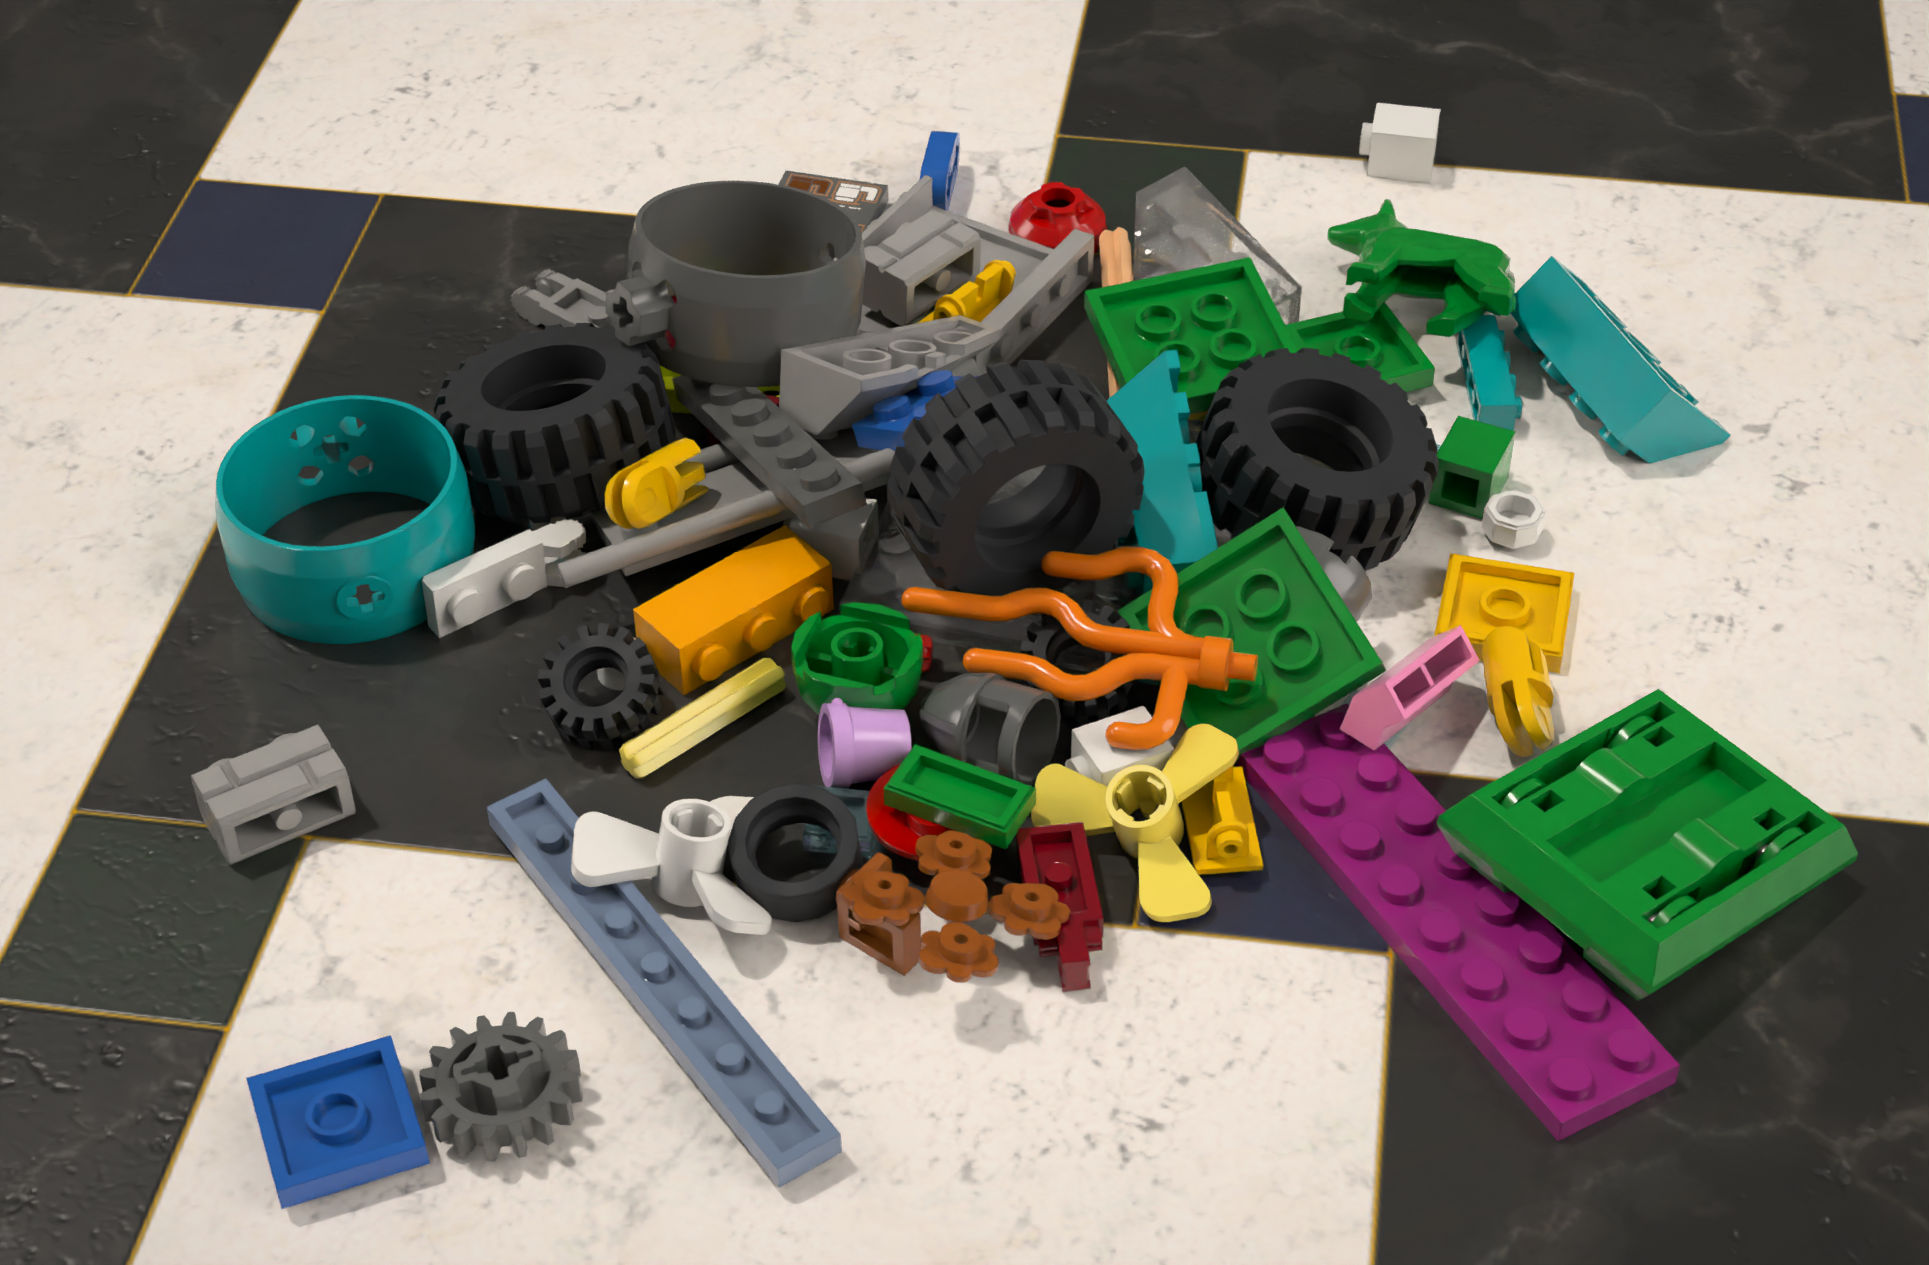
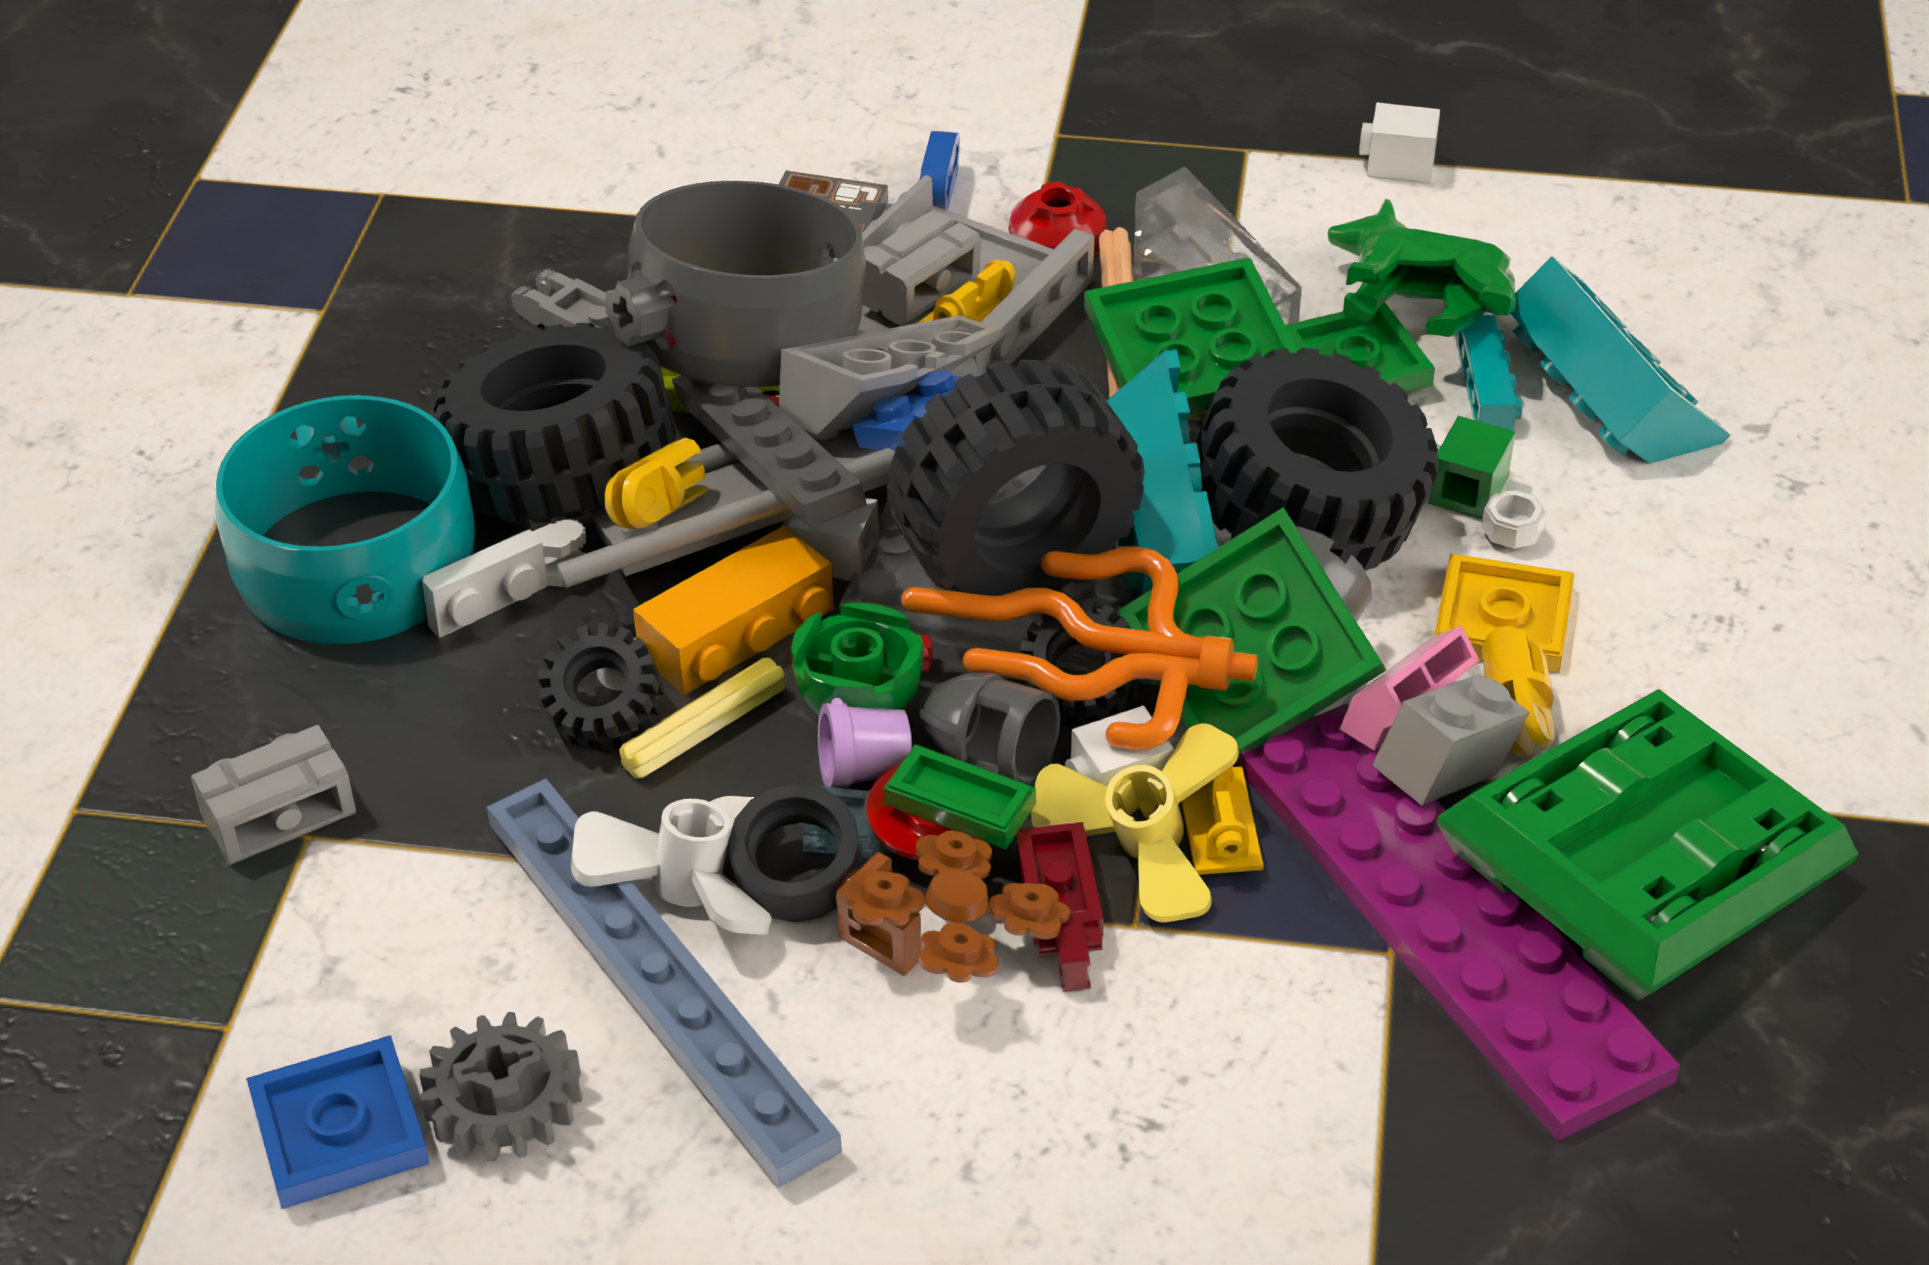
none -> light grey brick [1372,674,1530,805]

